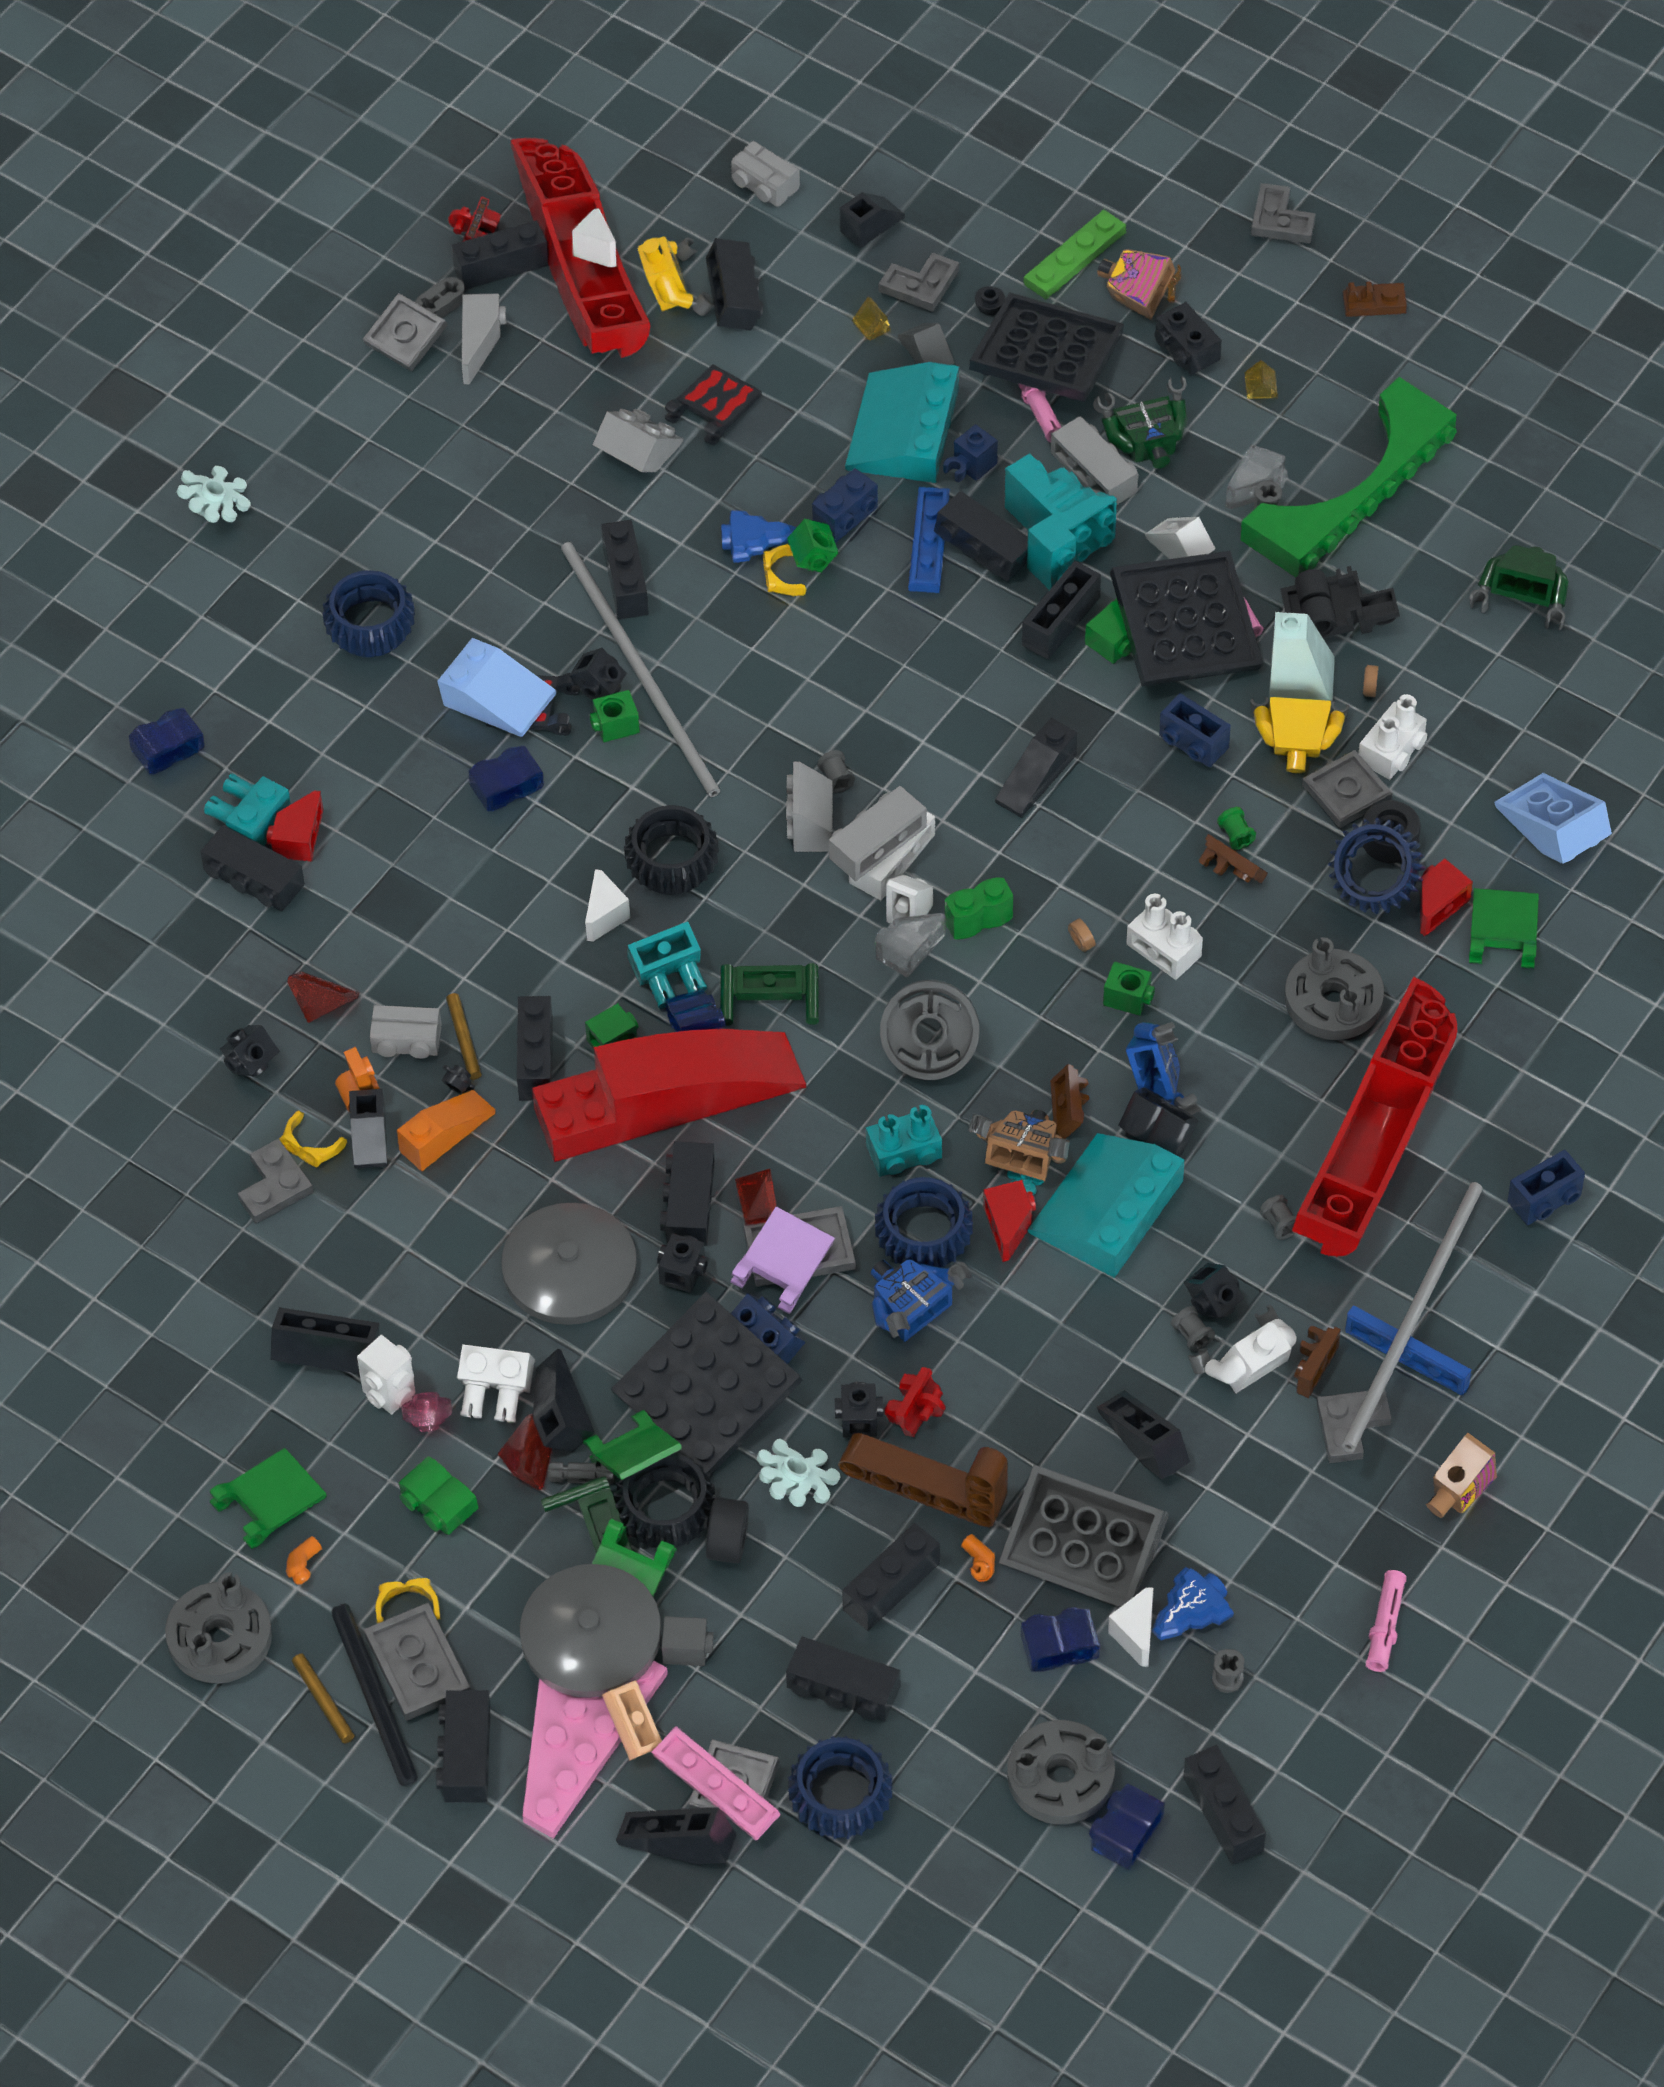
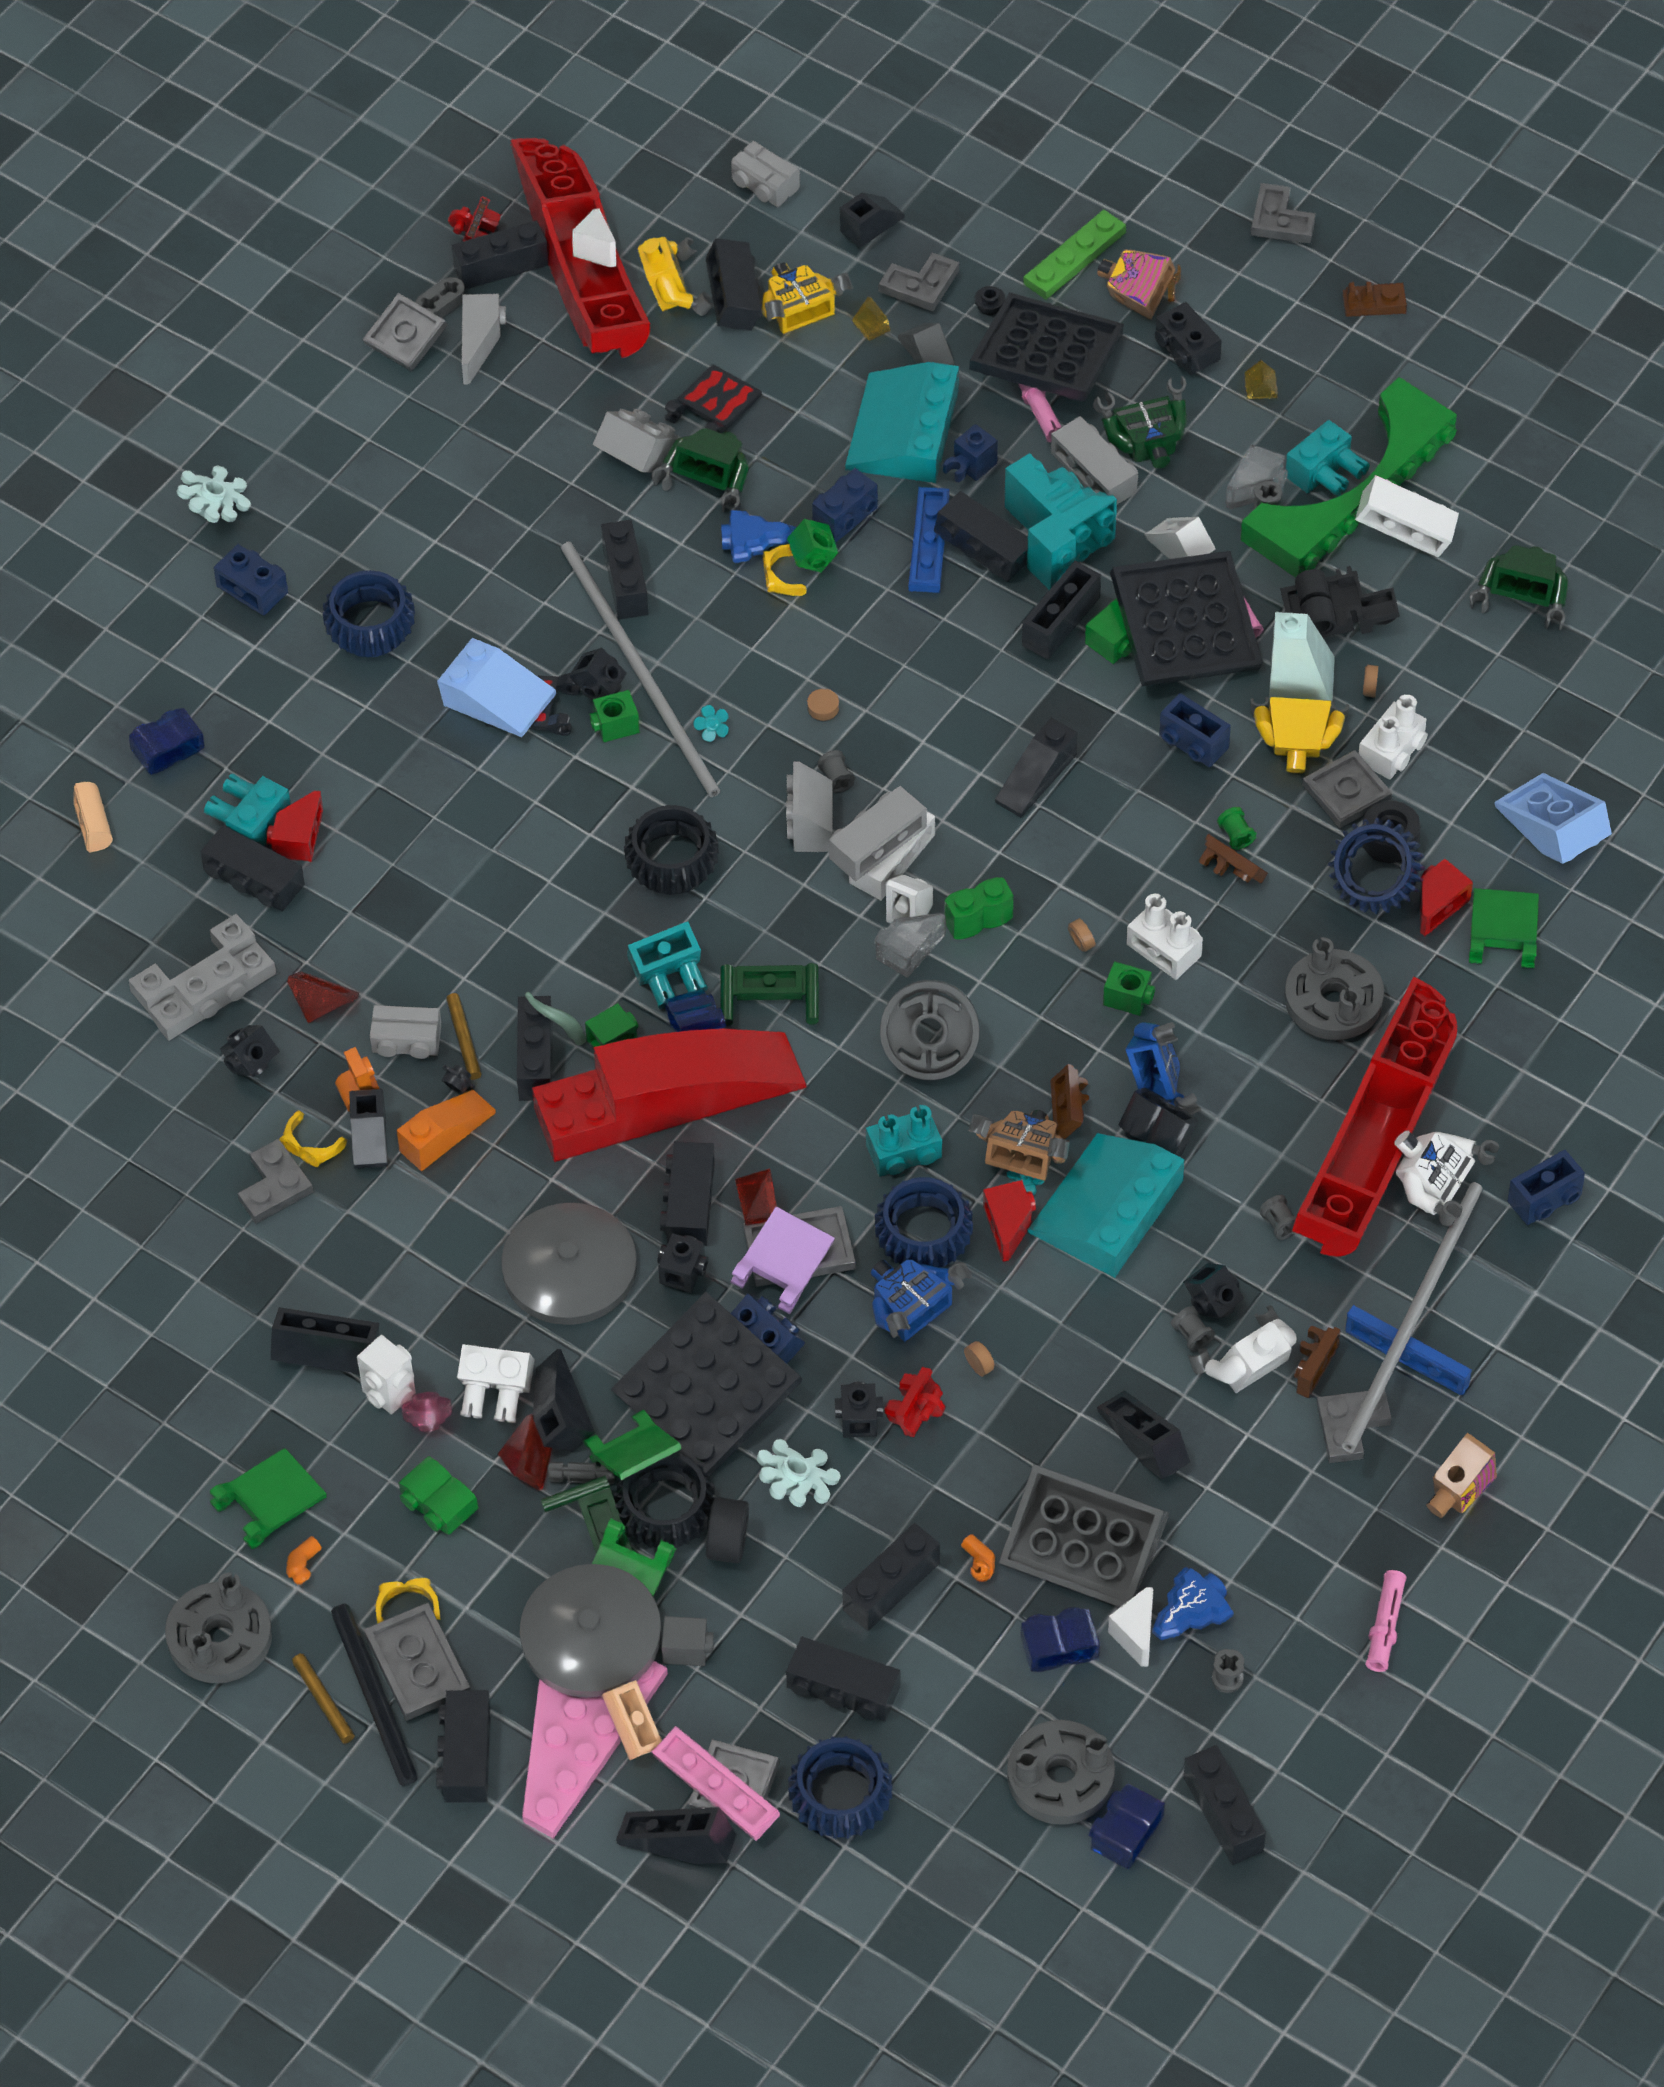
clear blue brick [468,746,544,811] -> none
white slope [585,870,630,941] -> none
reddish brown beam [838,1433,1008,1527] -> none
none -> light nougat brick [73,782,113,853]
none -> light grey bracket [128,914,276,1041]
none -> dark blue brick [213,544,288,616]
none -> sand green animal [525,992,587,1045]
none -> dark green torso [652,428,749,513]
none -> teal plant [693,705,729,742]
none -> yellow torso [762,262,853,334]
none -> medium nougat tile [807,689,839,721]
none -> medium nougat tile [964,1341,995,1377]
none -> teal brick [1285,419,1370,497]
none -> white brick [1355,475,1459,558]
none -> white torso [1394,1130,1499,1226]

